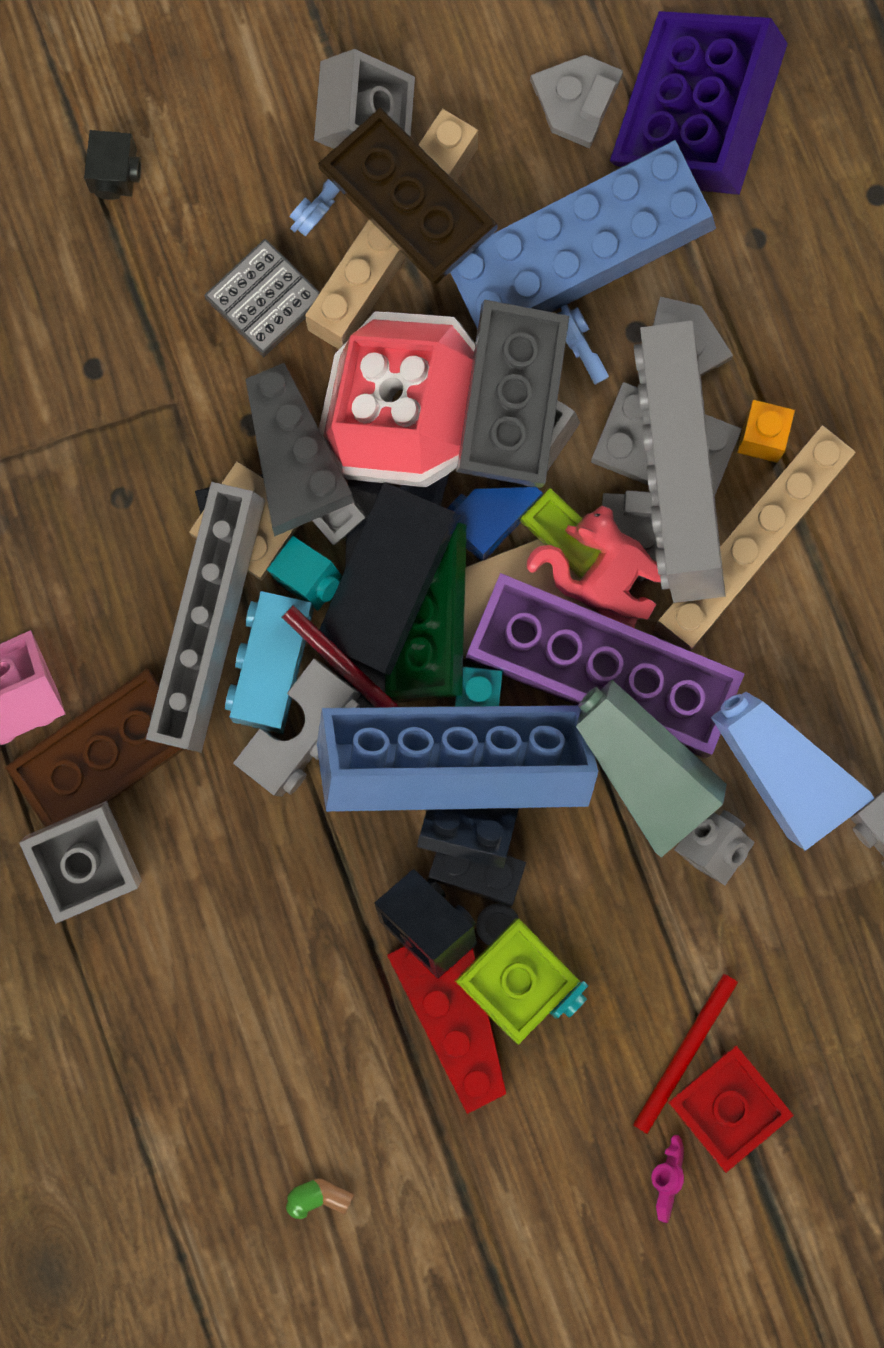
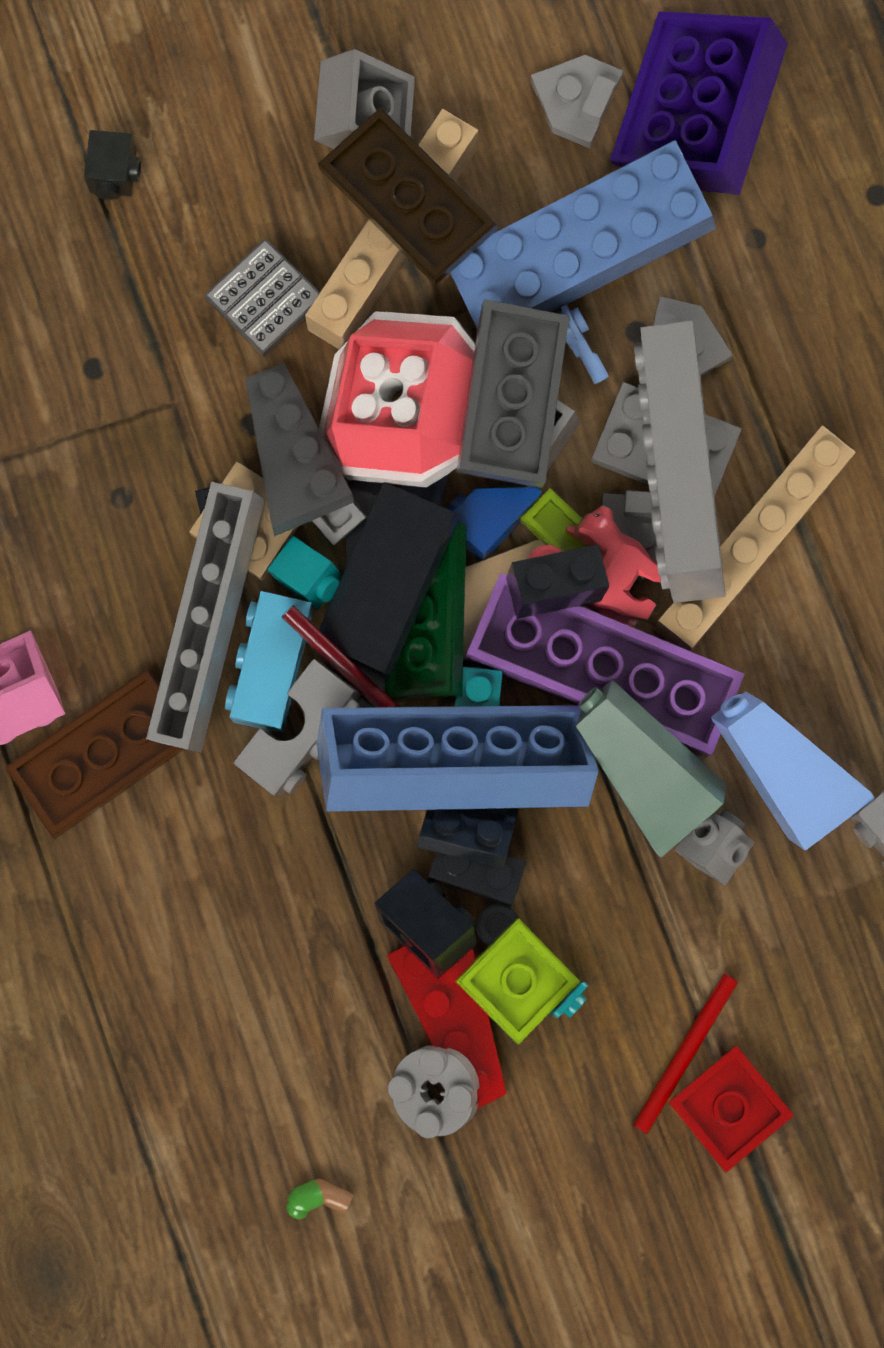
light grey brick [19,801,142,924] -> none
light blue plate [289,179,340,237] -> none
dark pink piece [651,1135,684,1223] -> none
light orange brick [737,400,795,463] -> none
none -> light grey plate [388,1046,480,1138]
none -> black brick [506,544,609,619]

